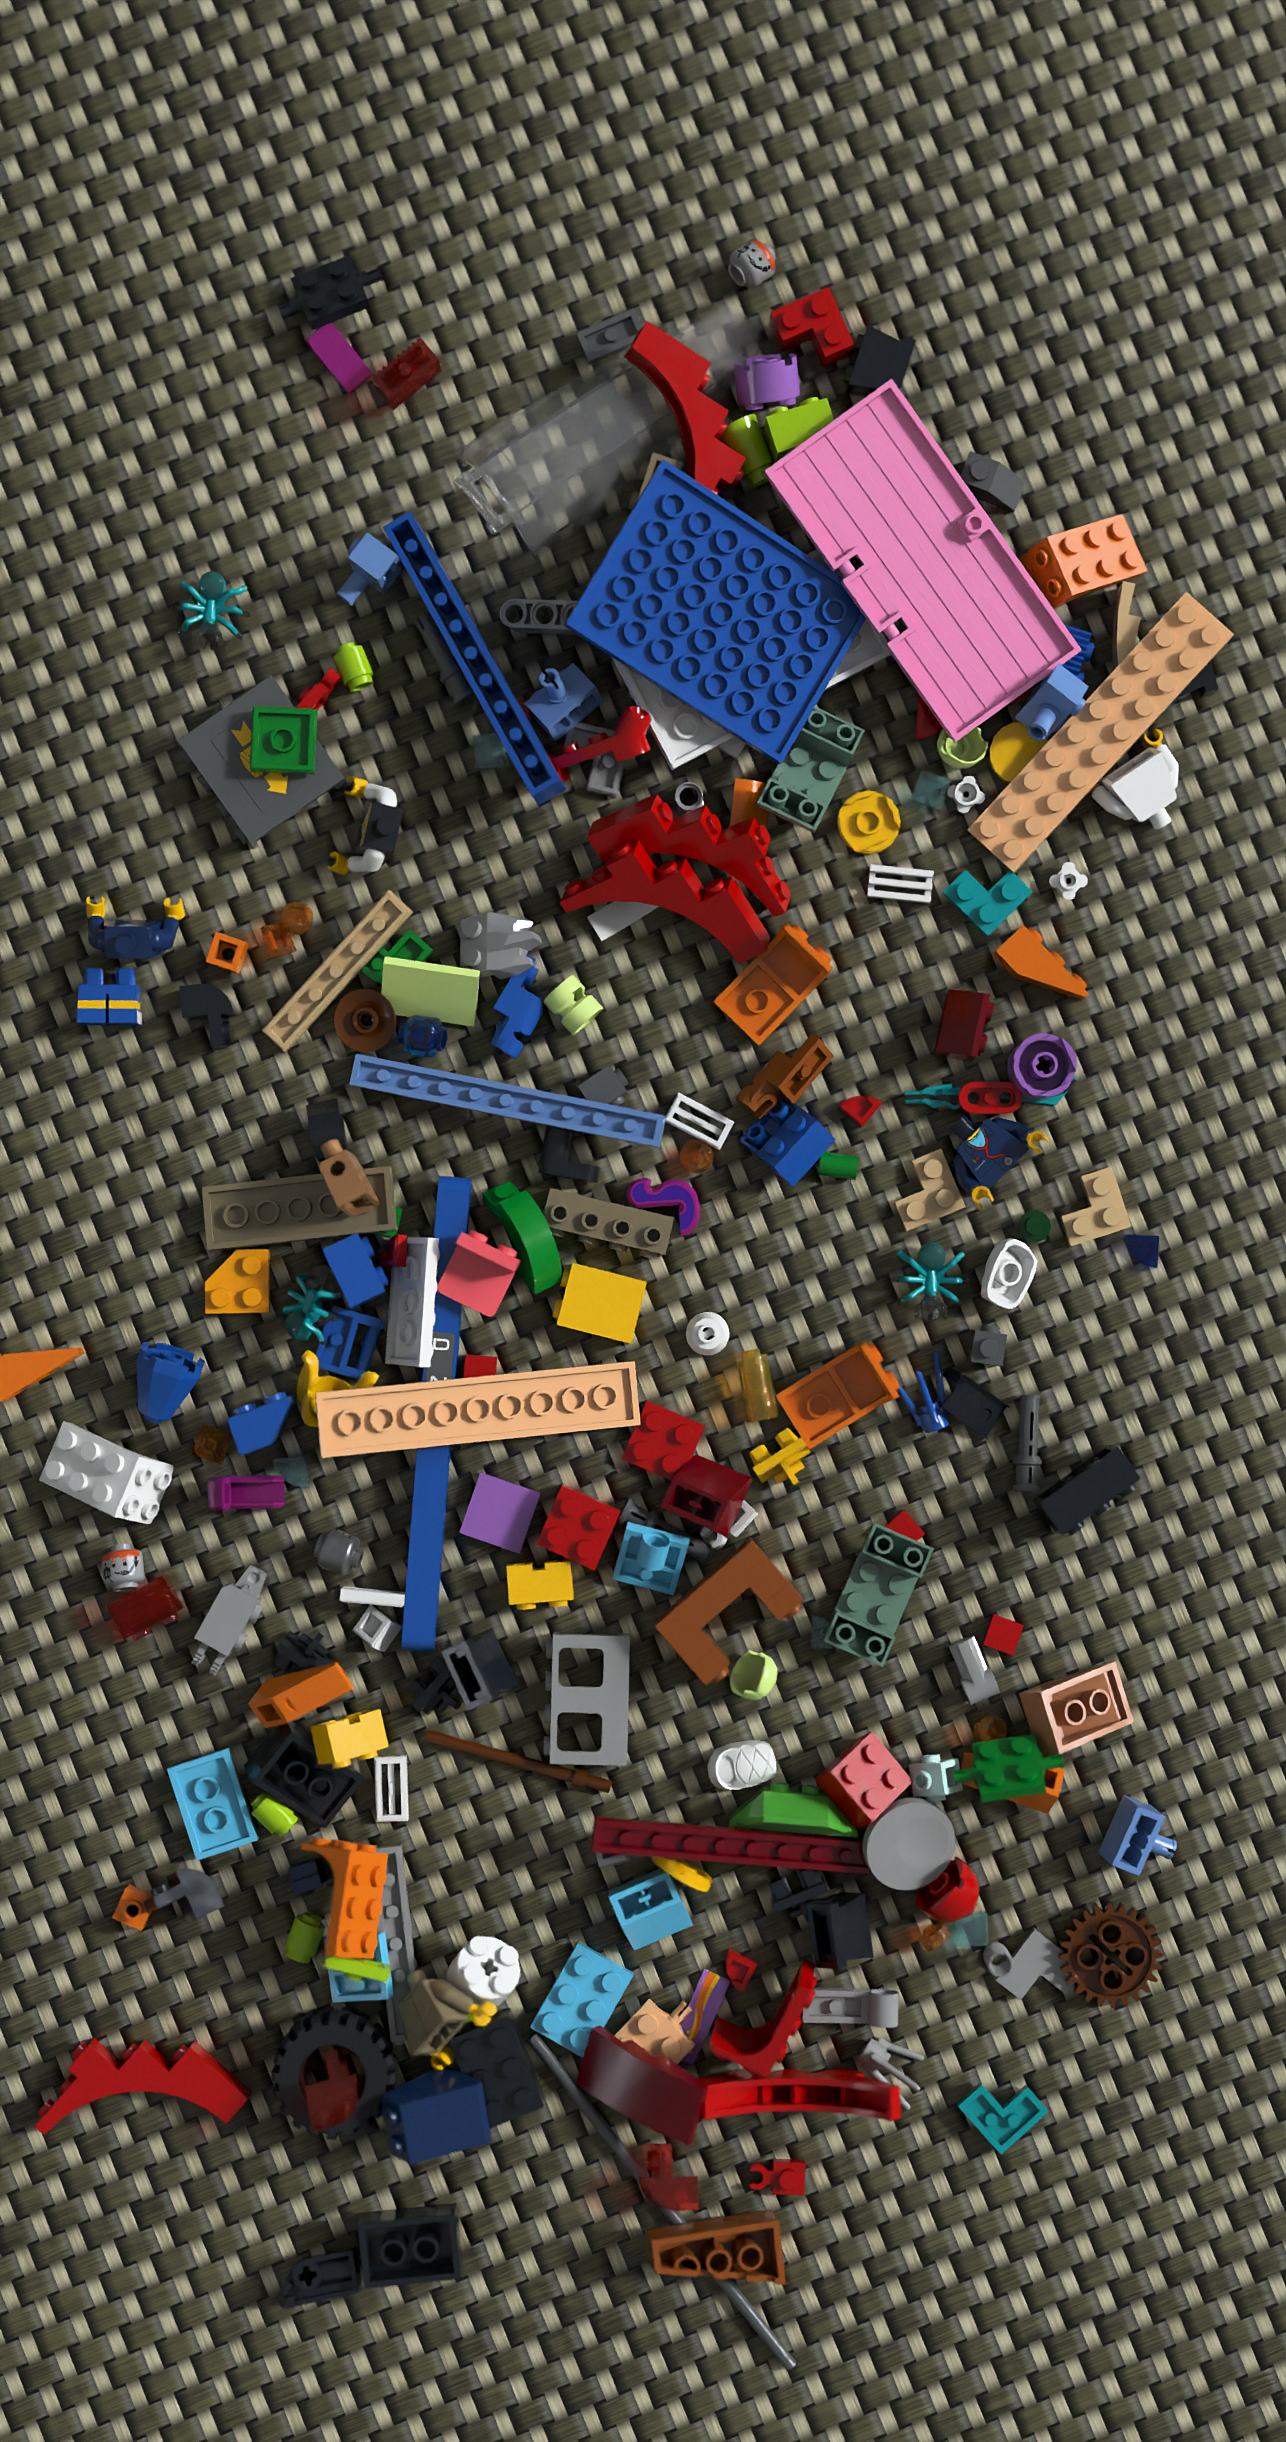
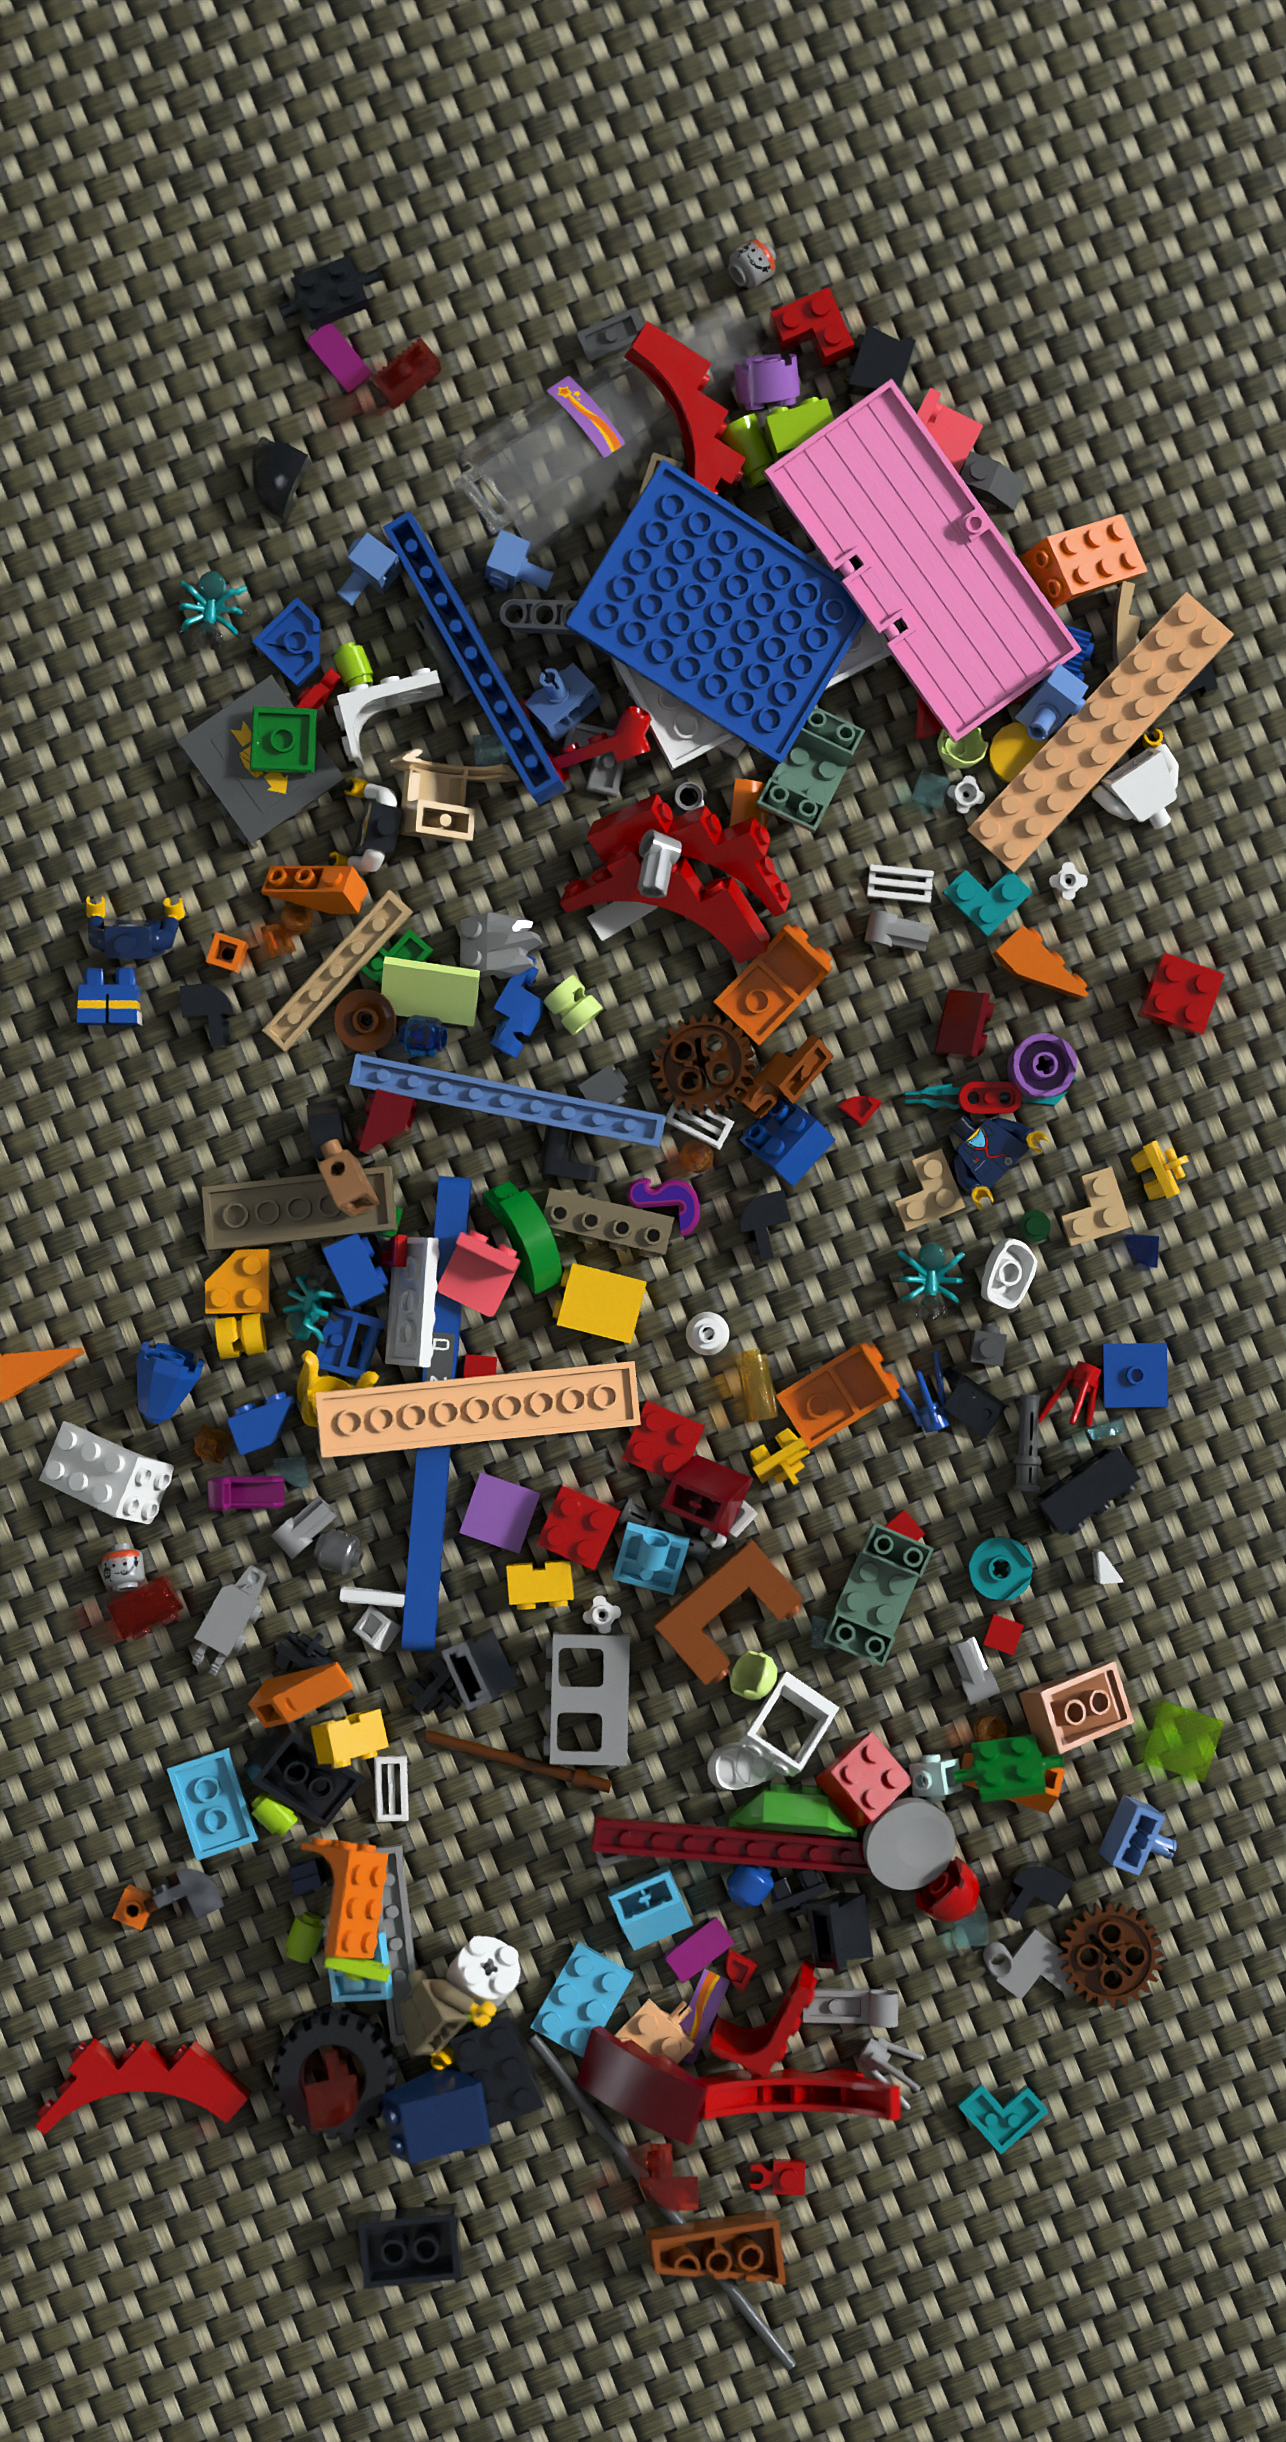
black piece [276,2247,364,2308] -> none
yellow tile [652,1857,713,1892] -> none
green piece [817,1152,859,1180] -> none
yellow tile [837,790,901,855] -> none
clear orange tile [918,1923,951,1952] -> none
none -> yellow wheel [215,1313,267,1360]
none -> black brick [252,437,312,526]
none -> blue plate [252,597,321,688]
none -> orange slope [261,866,368,914]
none -> light grey piece [271,1496,337,1559]
none -> white bracket [334,668,444,768]
none -> dark red slope [355,1088,418,1156]
none -> tan piece [390,749,519,843]
none -> medium blue brick [485,530,554,591]
none -> medium lavender sticker [546,376,626,458]
none -> white plate [583,1595,621,1634]
none -> light grey piece [637,829,682,899]
none -> reddish brown gear [652,1014,756,1117]
none -> magenta slope [664,1916,735,1984]
none -> blue head [726,1864,774,1908]
none -> white window [739,1671,839,1777]
none -> black brick [740,1190,791,1261]
none -> light grey piece [864,910,931,952]
none -> coral bracket [917,388,983,474]
none -> teal plate [968,1536,1033,1600]
none -> black brick [1003,1861,1073,1923]
none -> red plant [1038,1361,1102,1427]
none -> clear light blue tile [1087,1419,1126,1441]
none -> white slope [1092,1549,1123,1584]
none -> blue plate [1102,1343,1168,1408]
none -> yellow hips [1131,1140,1189,1200]
none -> red brick [1137,952,1225,1037]
none -> clear neon green plate [1142,1700,1224,1782]

